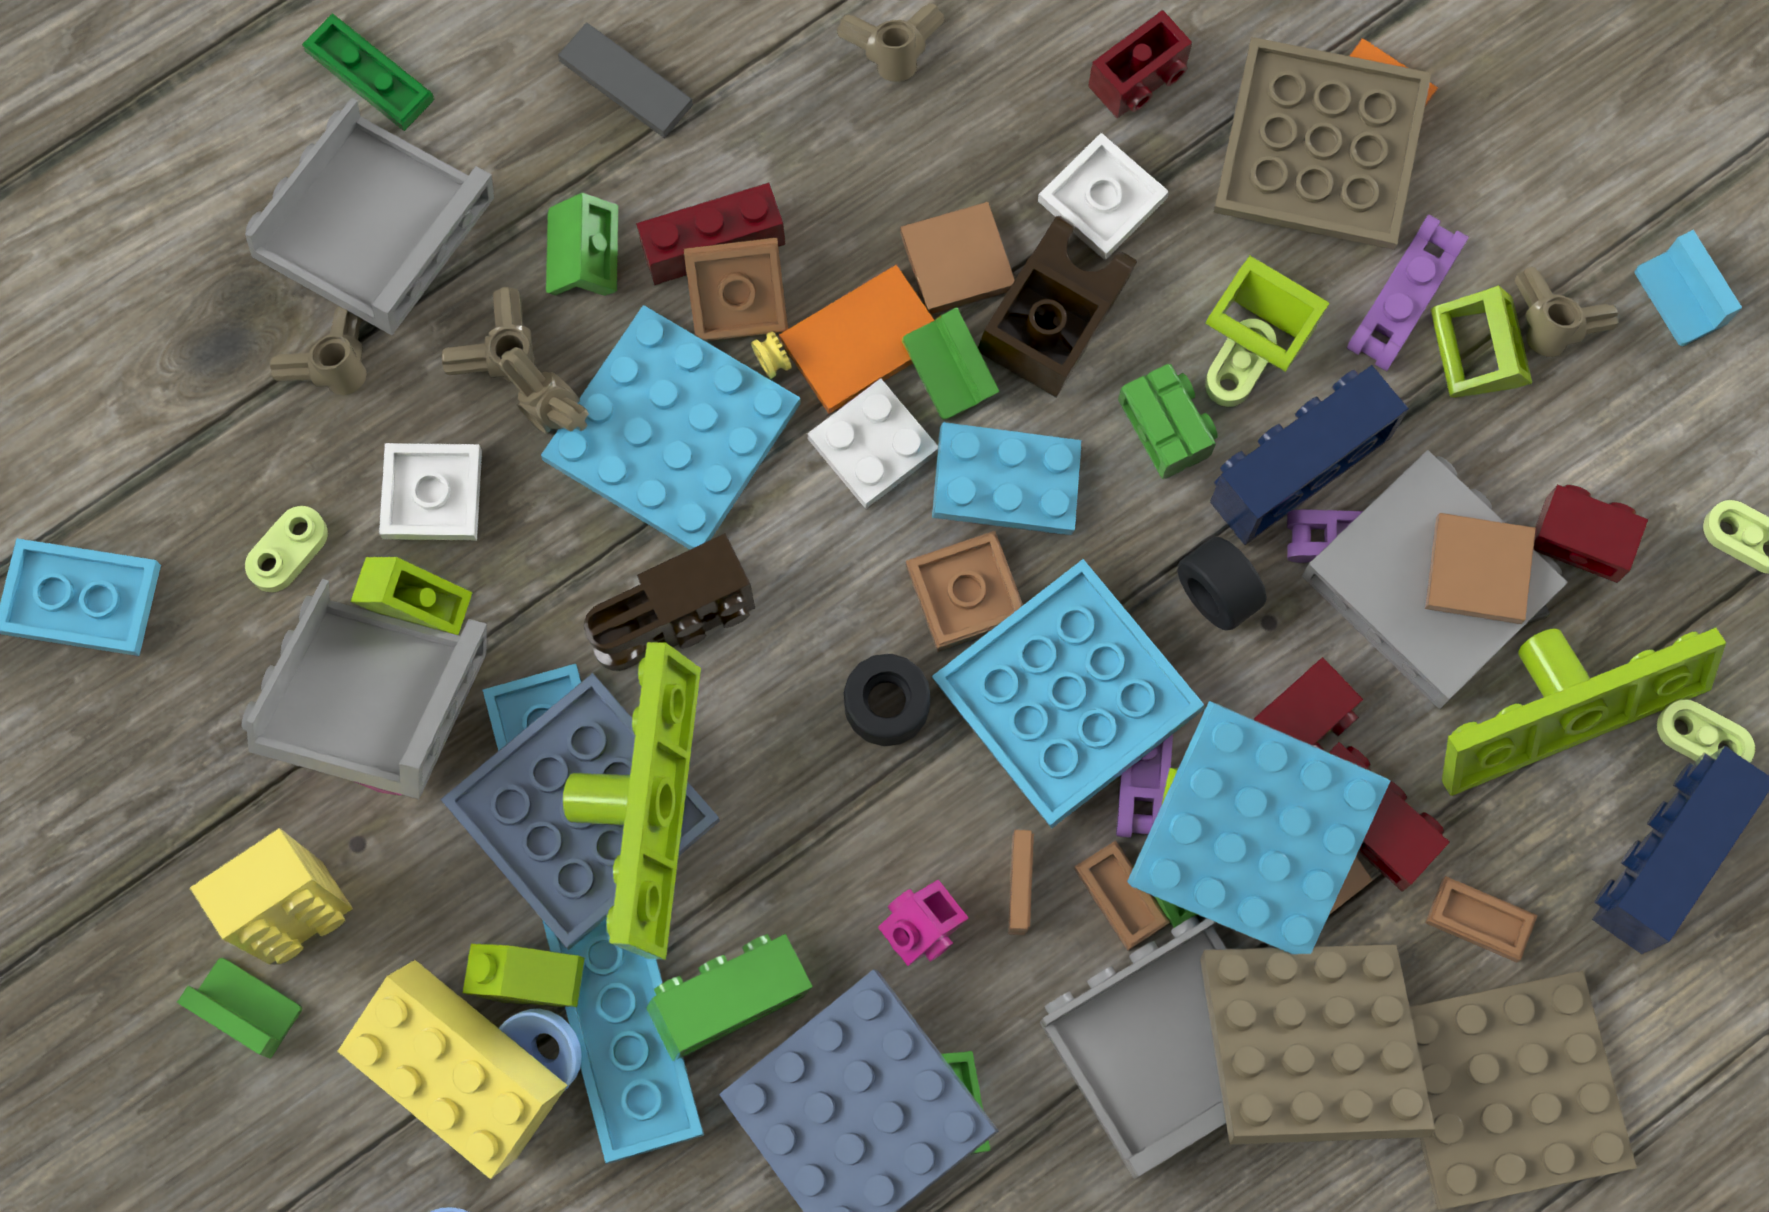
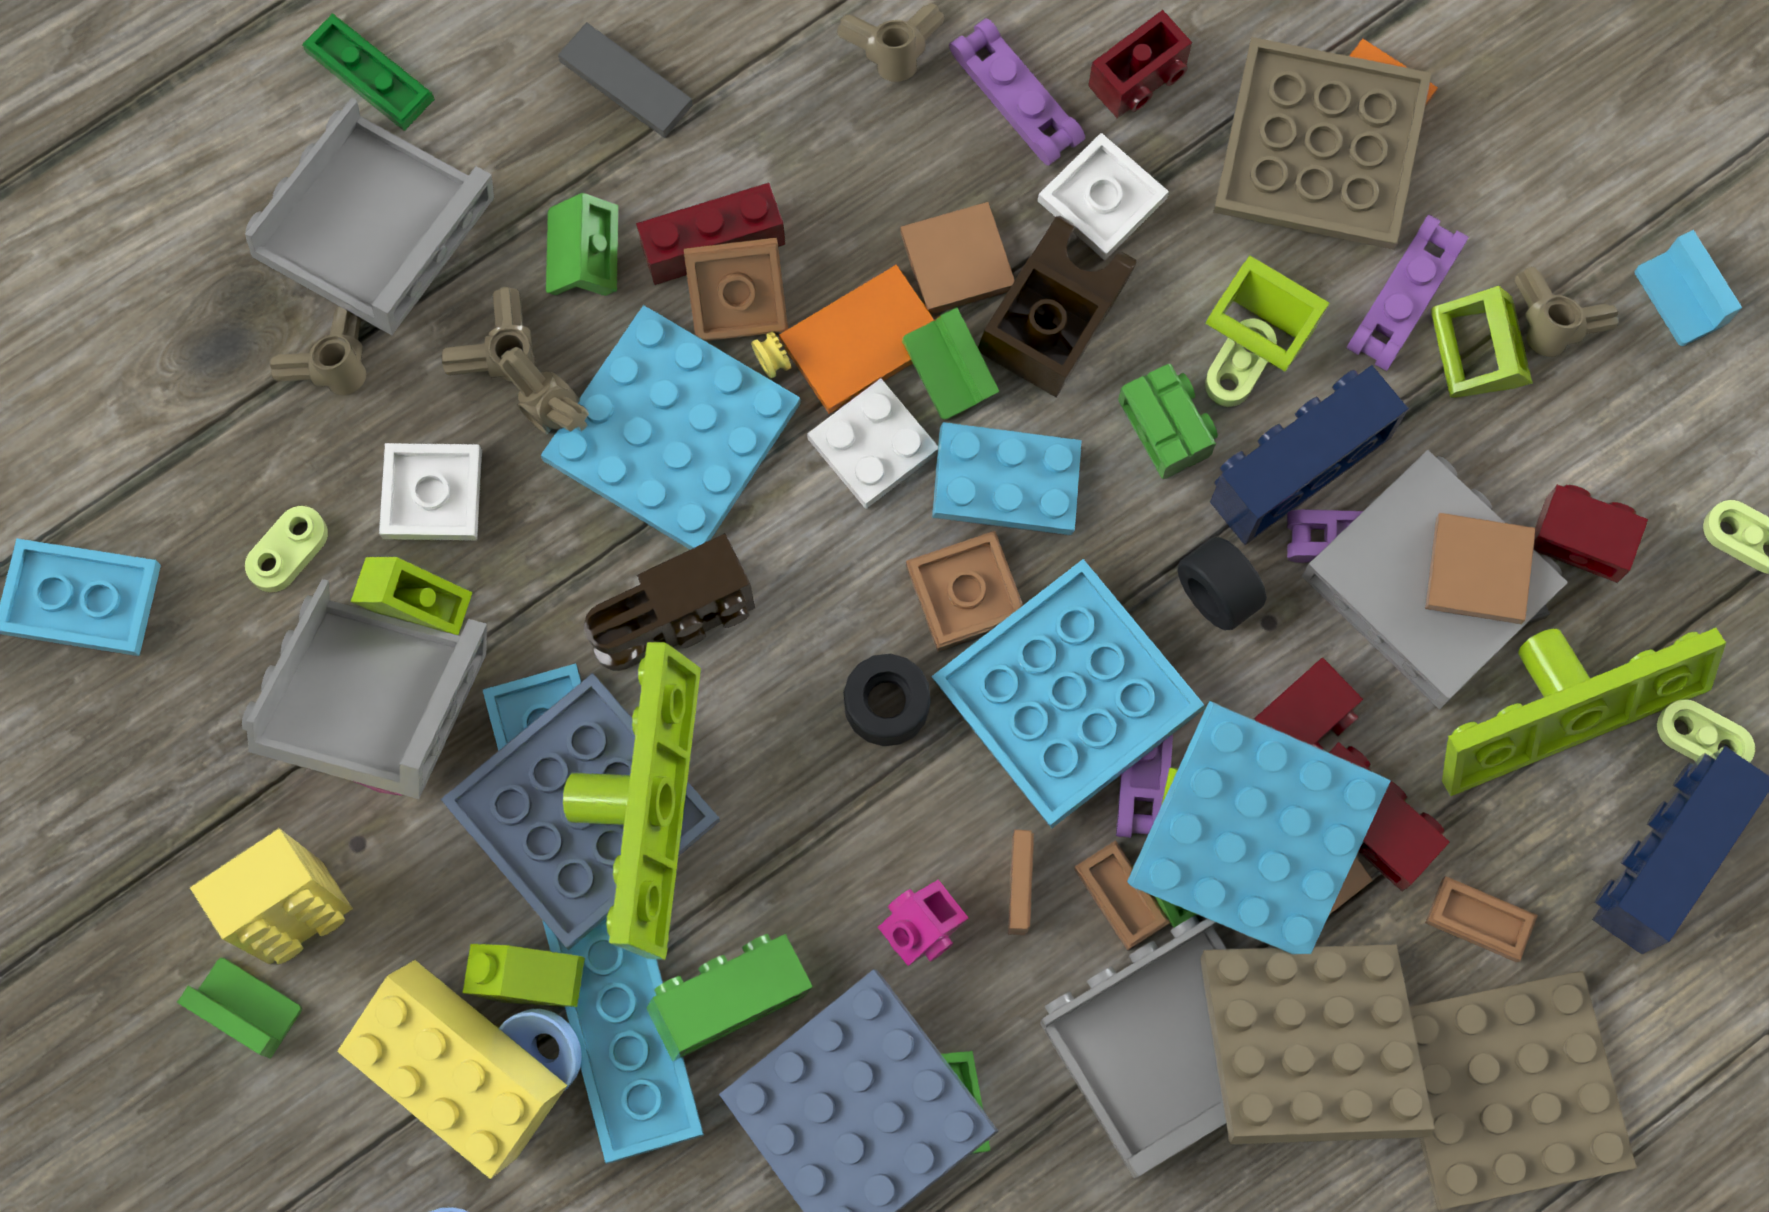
none -> medium lavender plate [949,18,1085,166]

